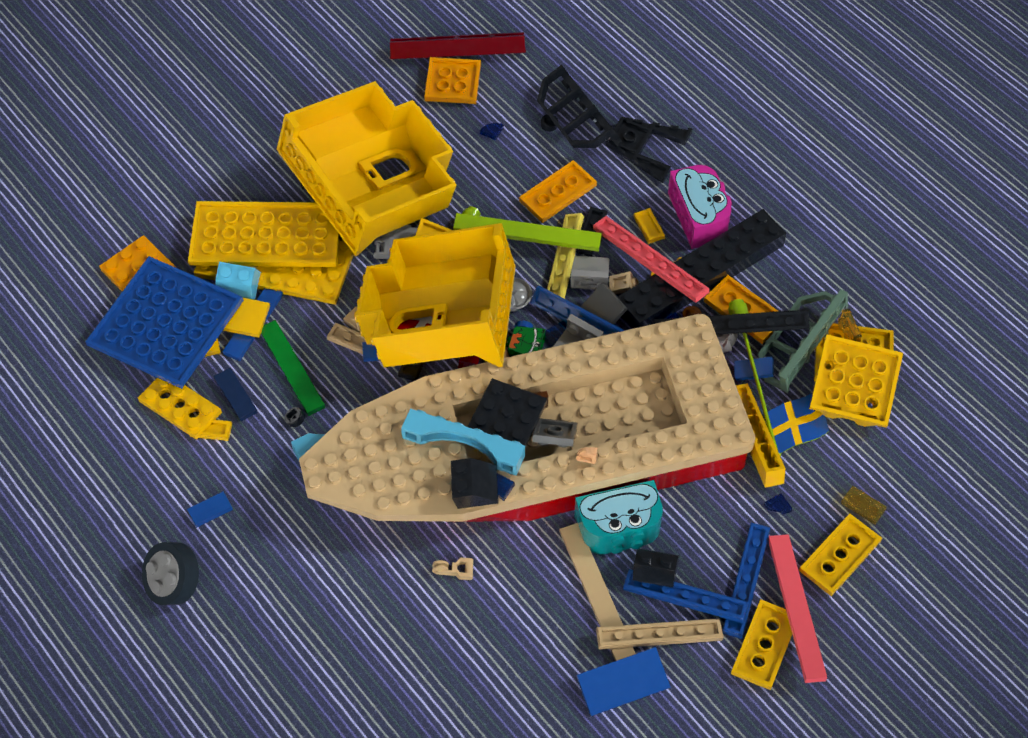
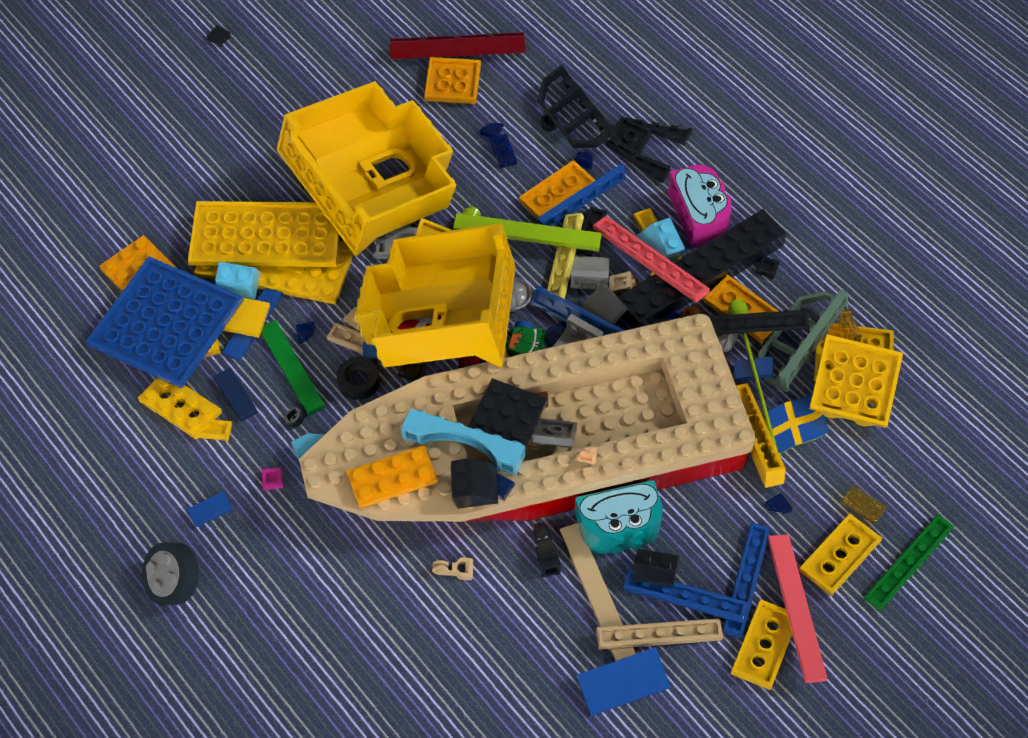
none -> black tile [207,25,231,47]
none -> dark pink tile [261,467,283,490]
none -> clear blue tile [296,321,315,344]
none -> black tyre [337,356,380,400]
none -> light orange plate [346,445,438,509]
none -> clear blue plate [490,134,517,169]
none -> black piece [532,522,561,577]
none -> blue tile [537,164,625,226]
none -> clear blue tile [574,151,593,169]
none -> medium azure slope [636,218,685,270]
none -> black tile [756,256,780,279]
none -> green tile [864,514,954,612]

